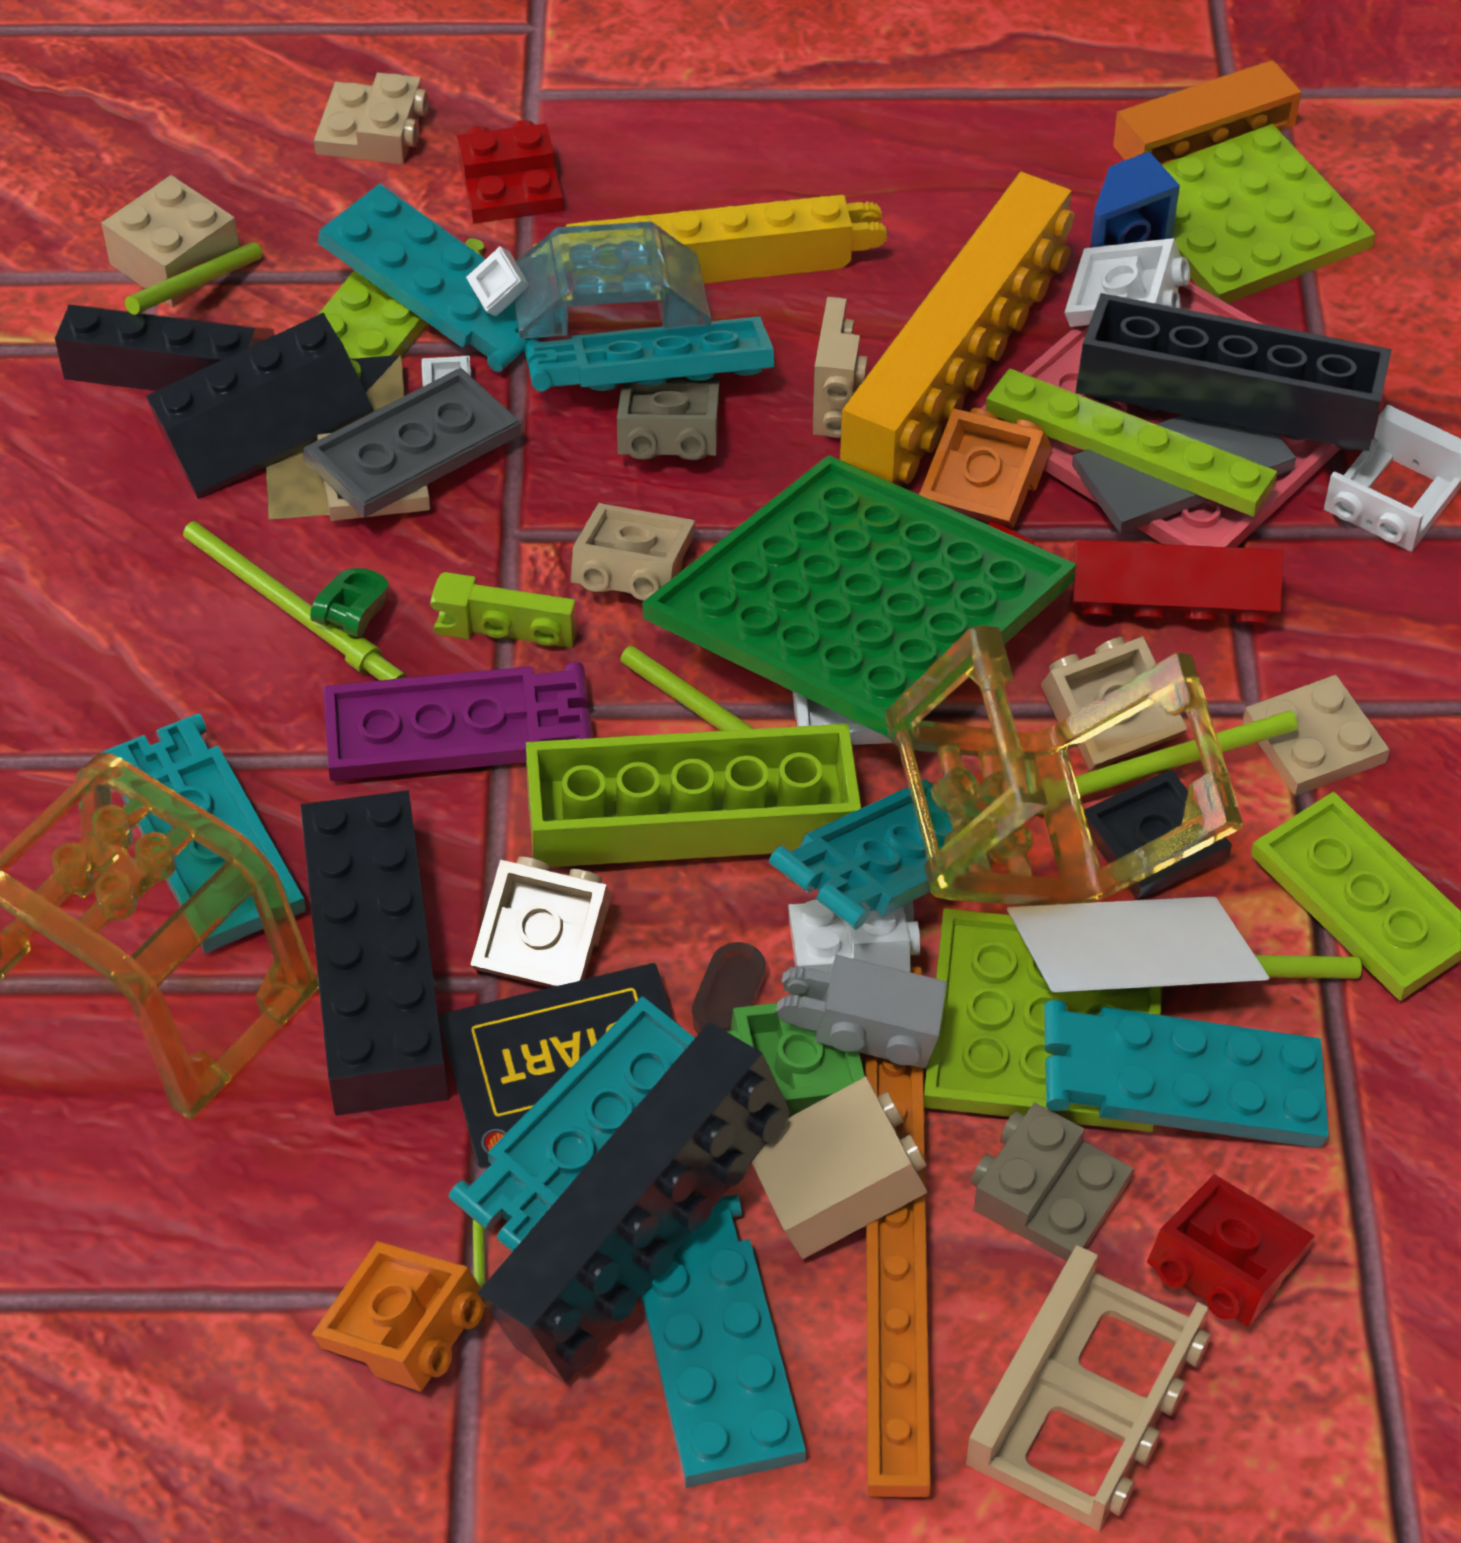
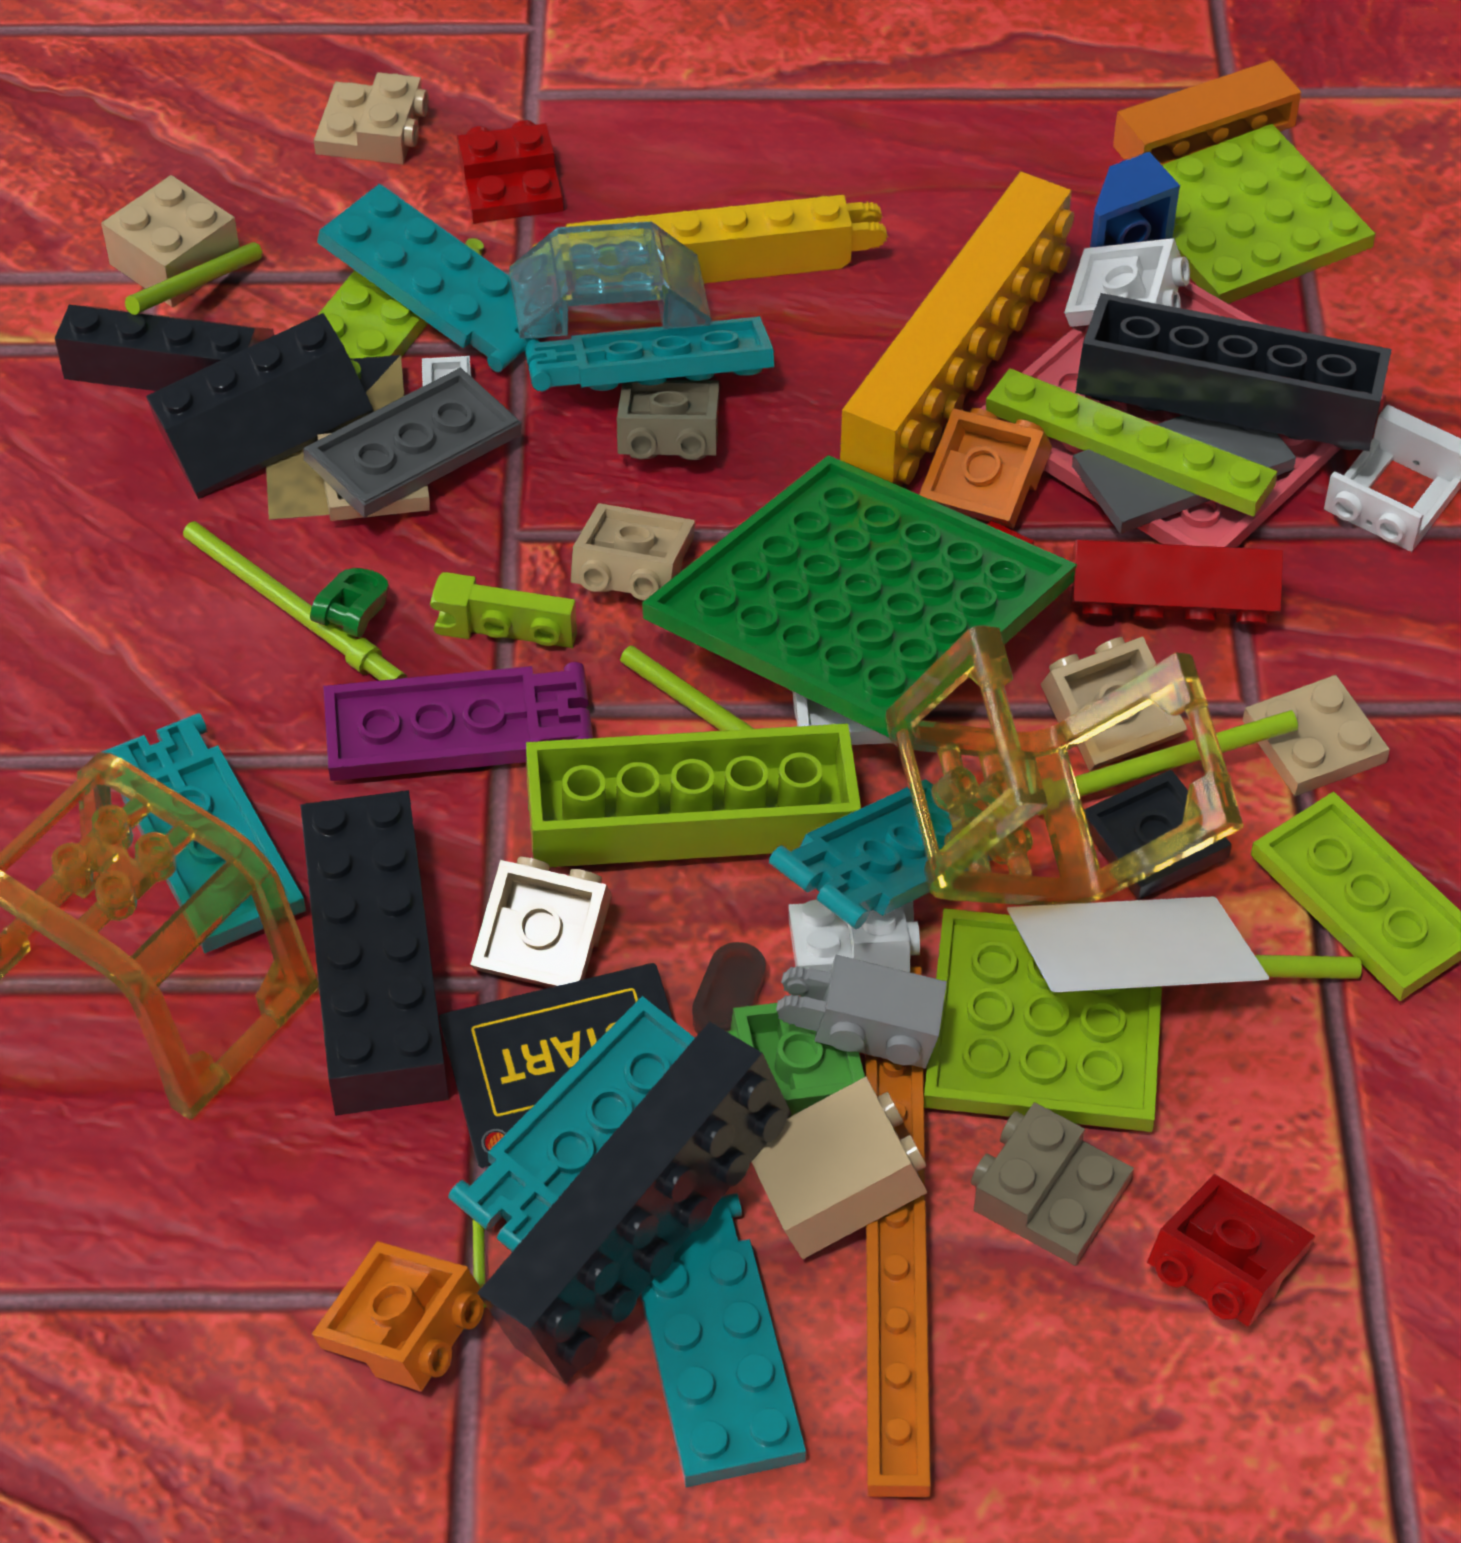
white tile [466,246,530,317] -> none
tan plate [813,297,868,438] -> none
tan window [966,1245,1211,1532] -> none
teal hinge [1044,1000,1329,1148] -> none

